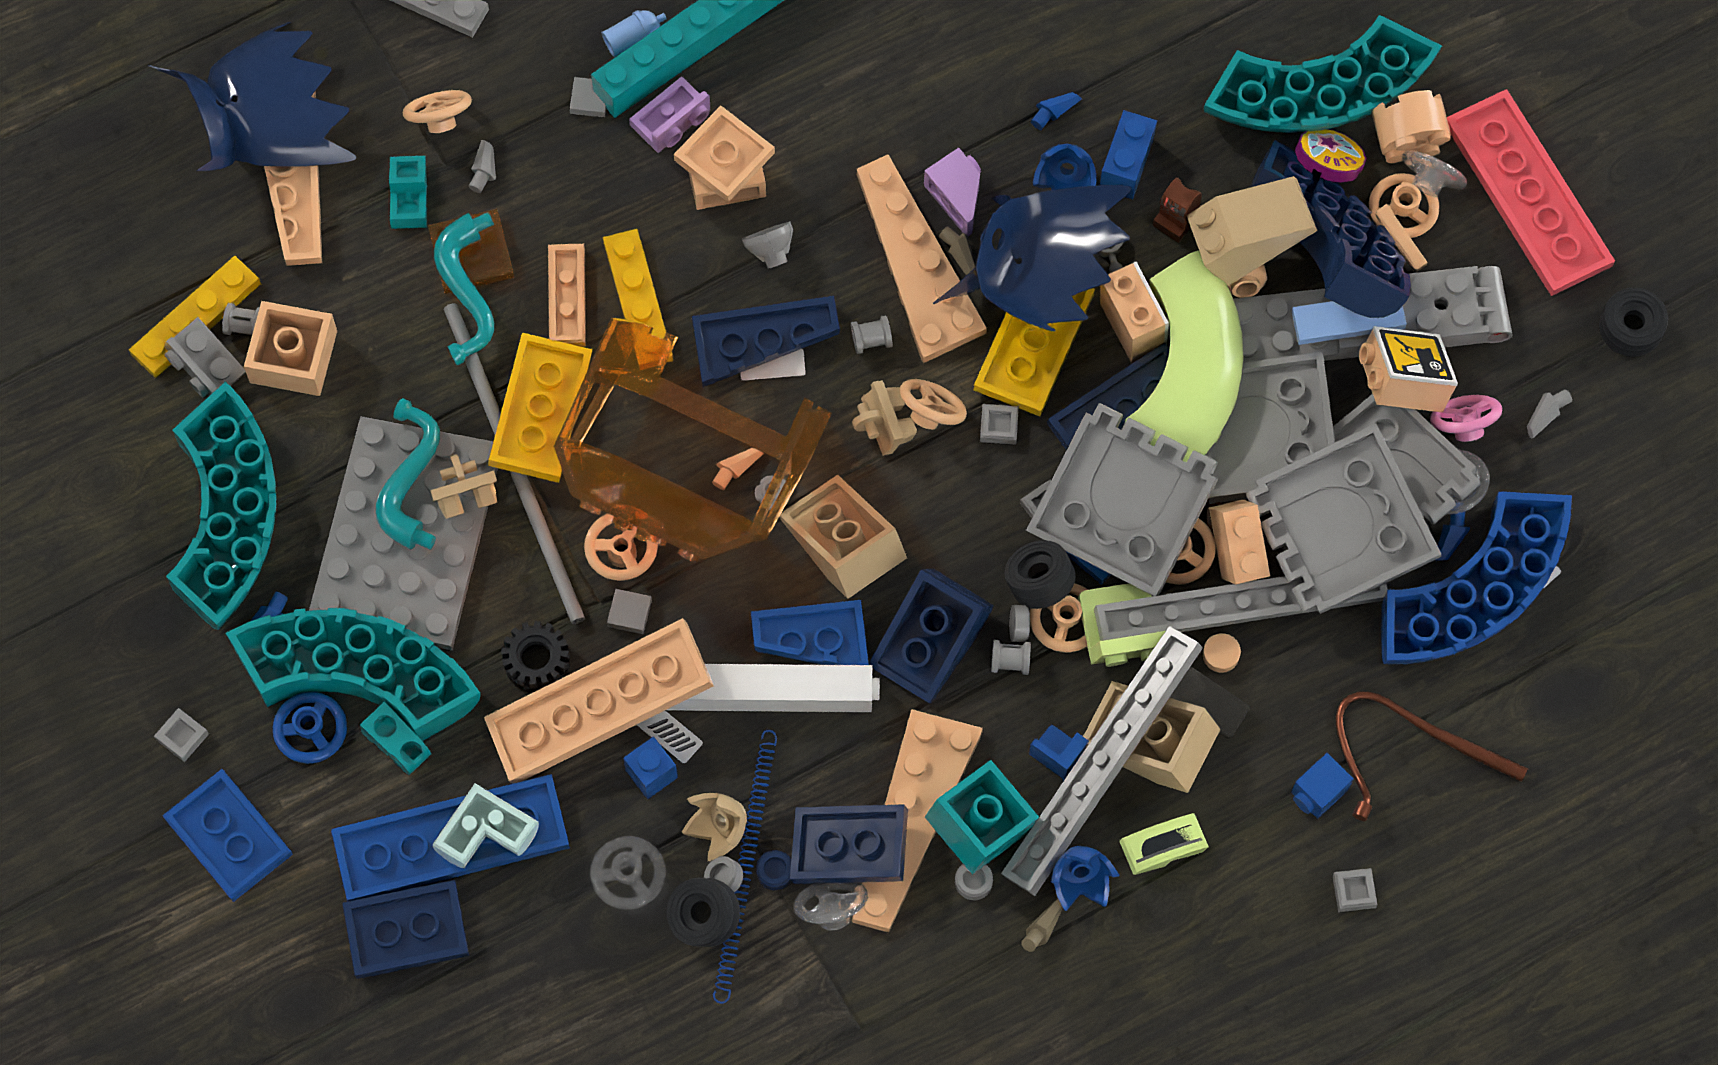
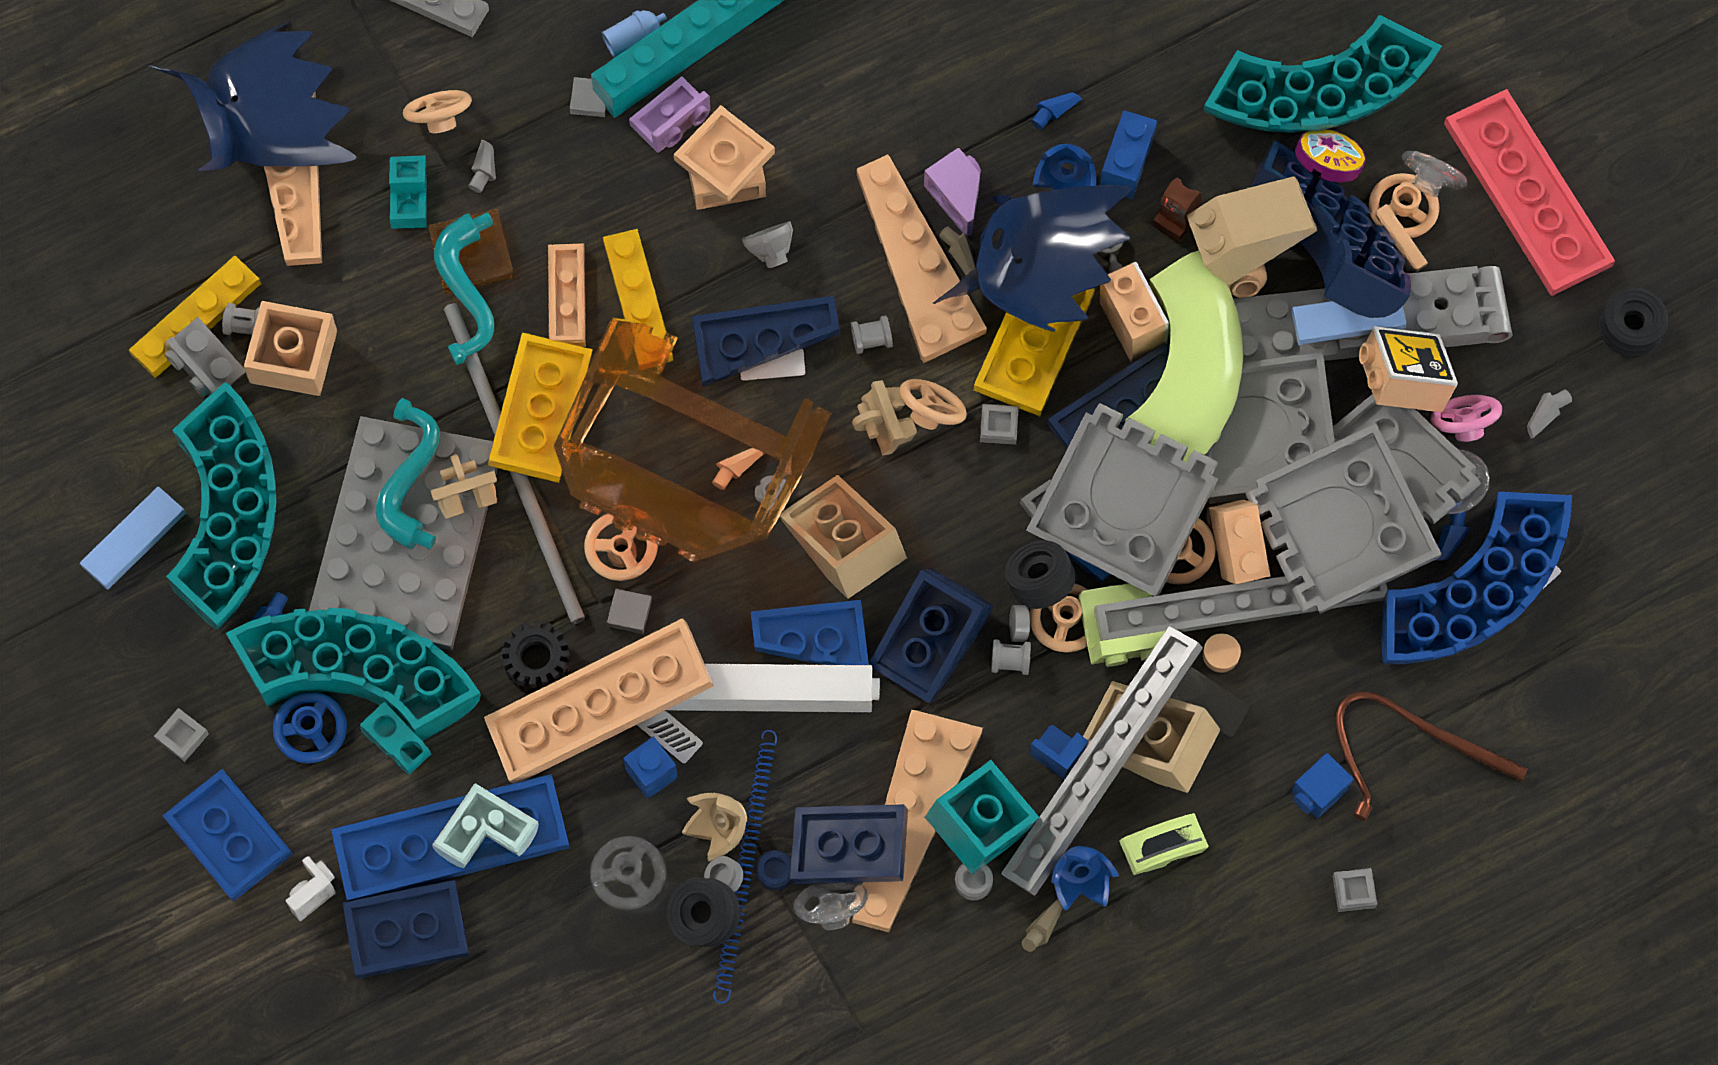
light nougat brick [1372,90,1451,163] -> none
none -> light blue tile [80,486,186,590]
none -> white bracket [285,856,336,922]

